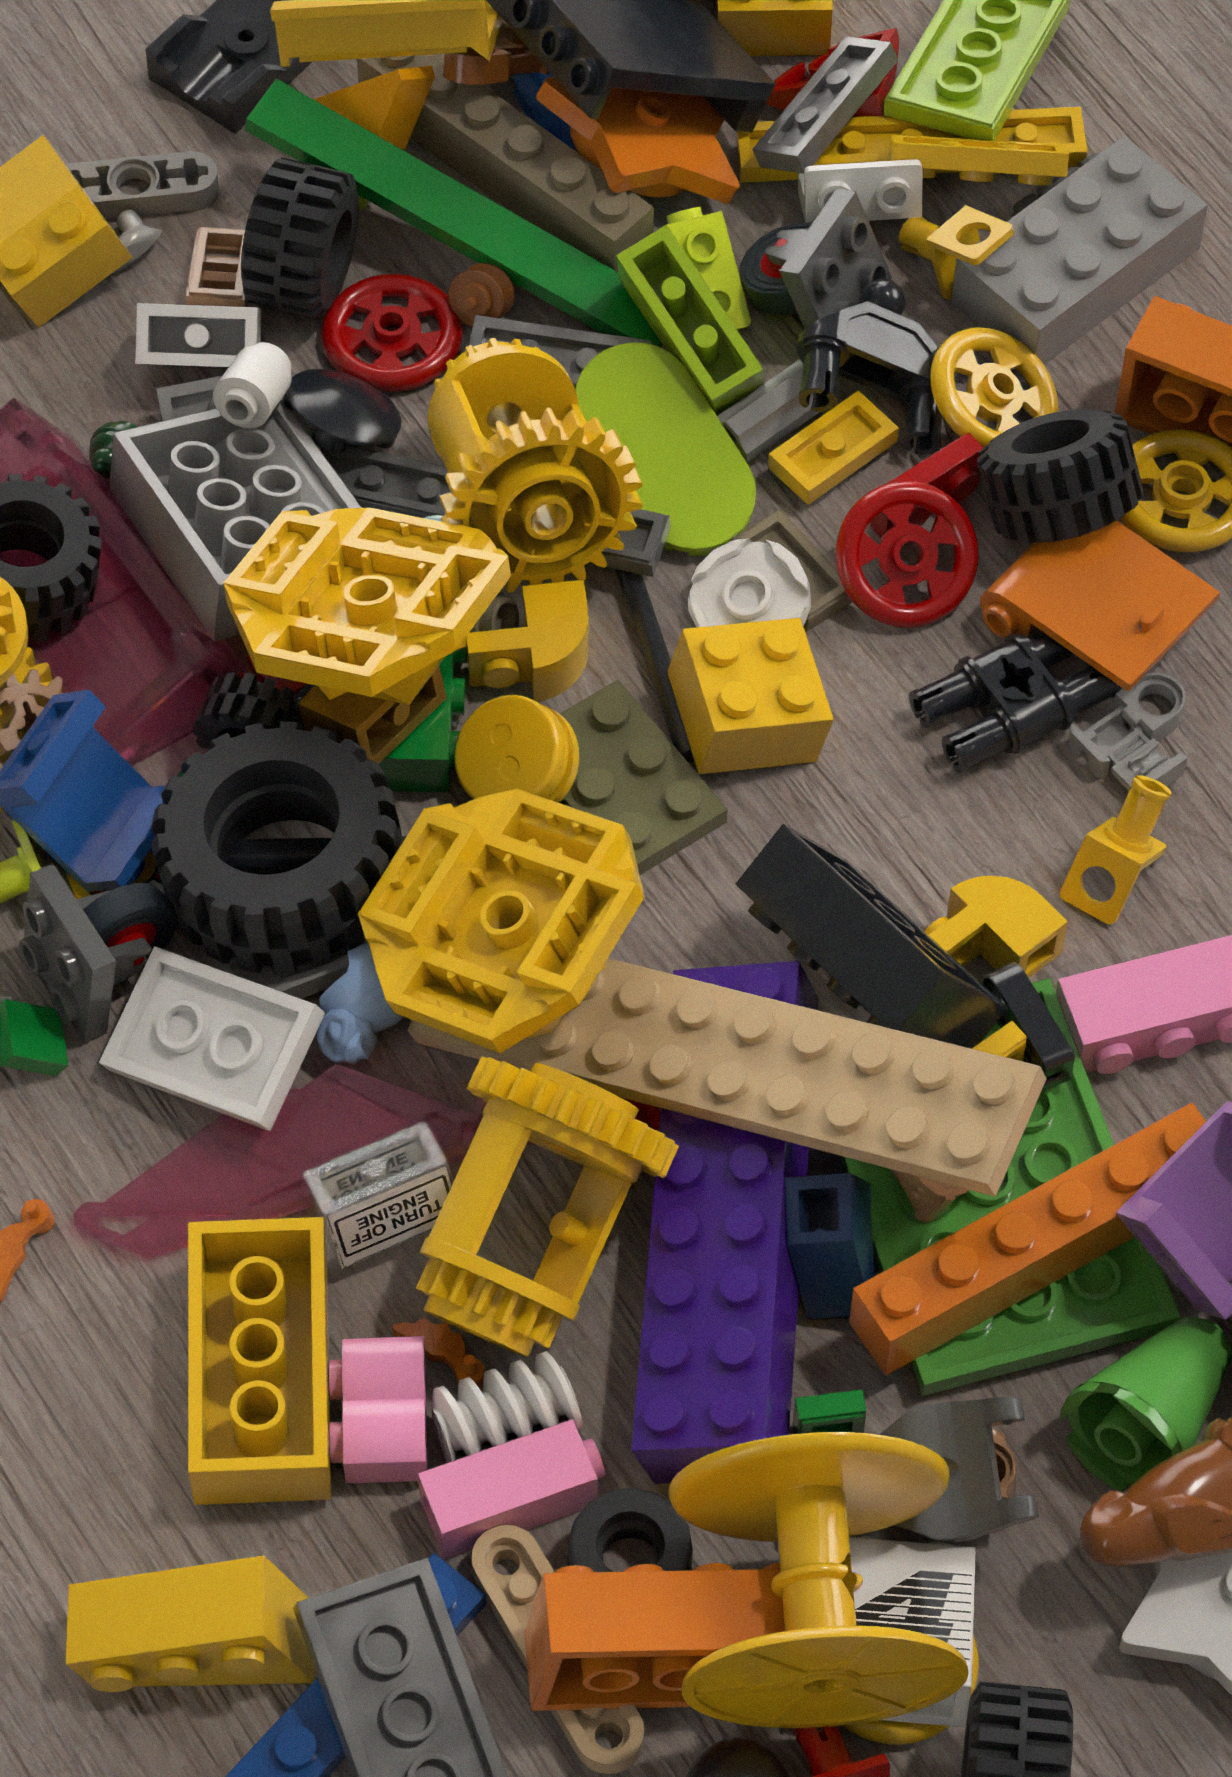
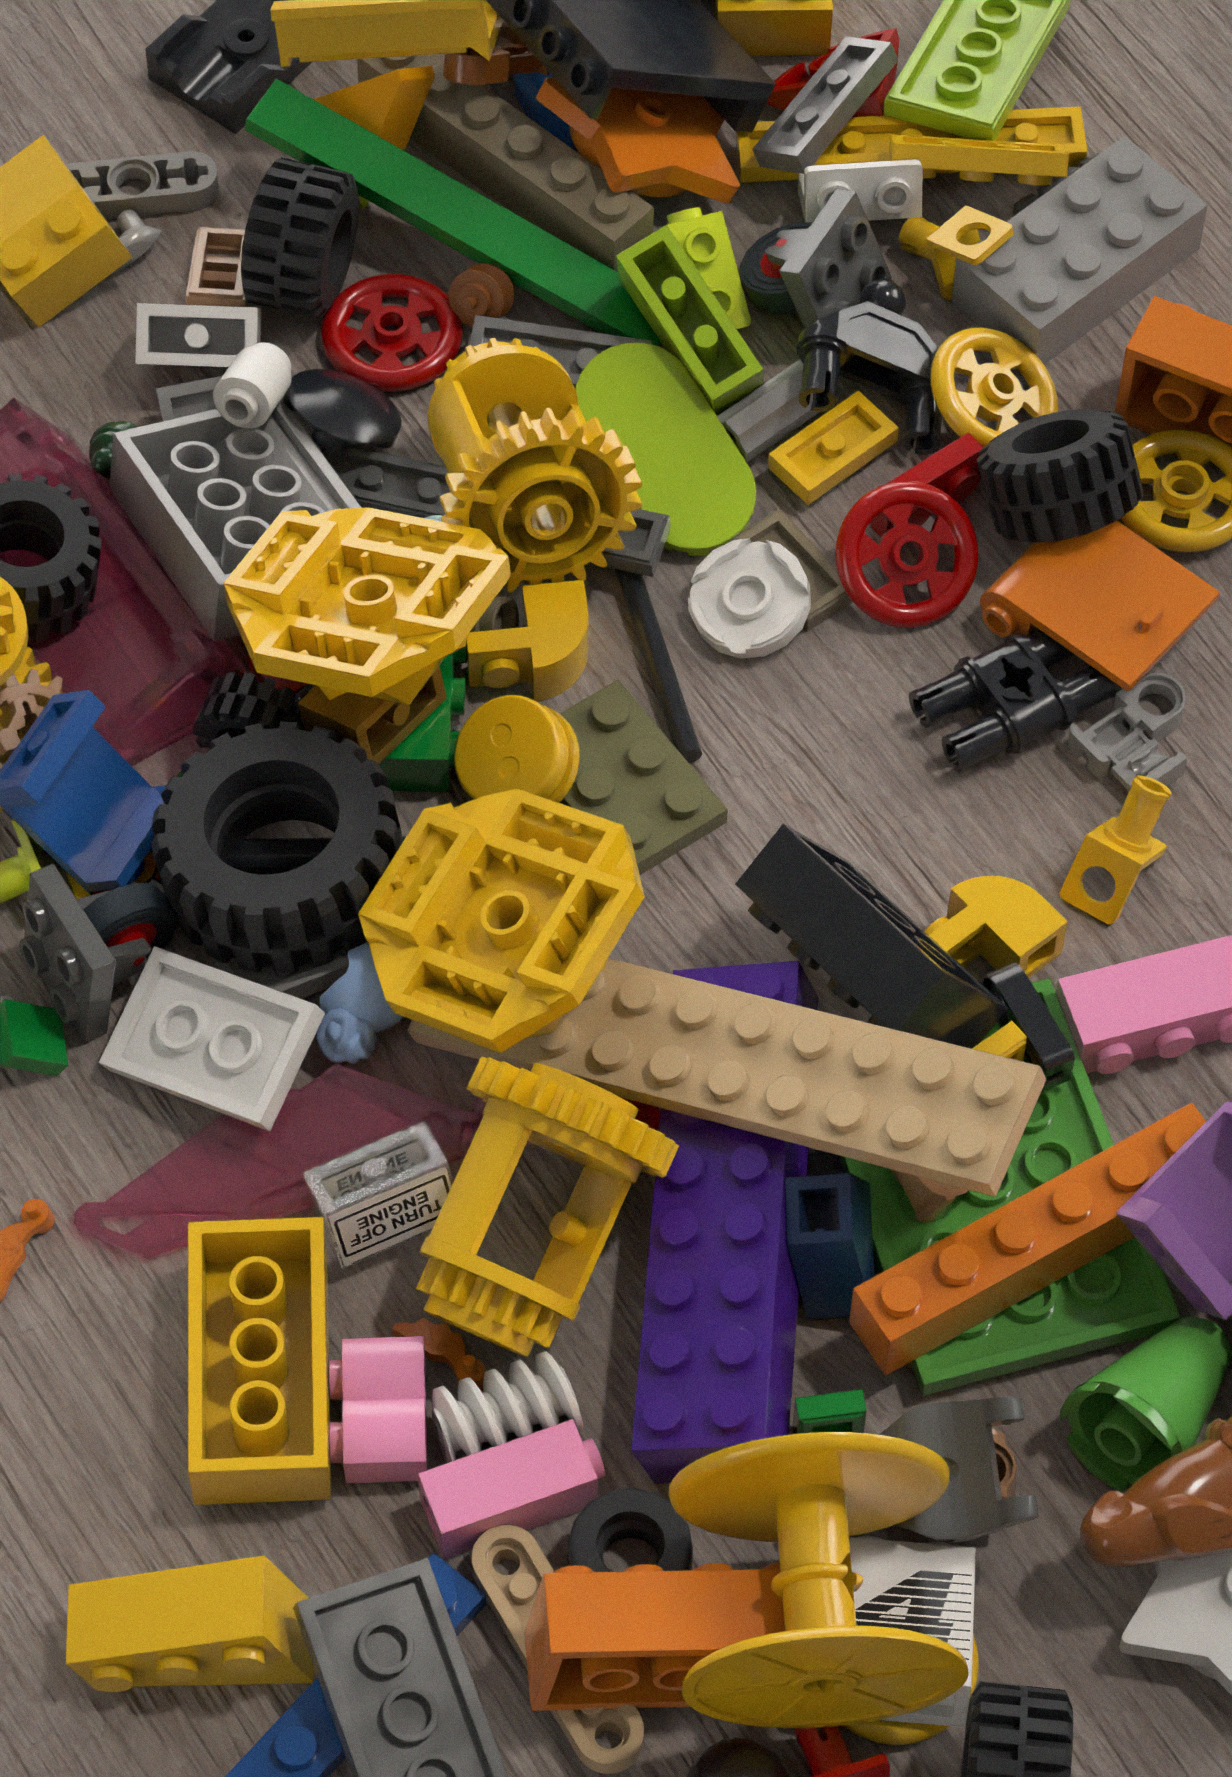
yellow brick [667,618,834,774] -> none

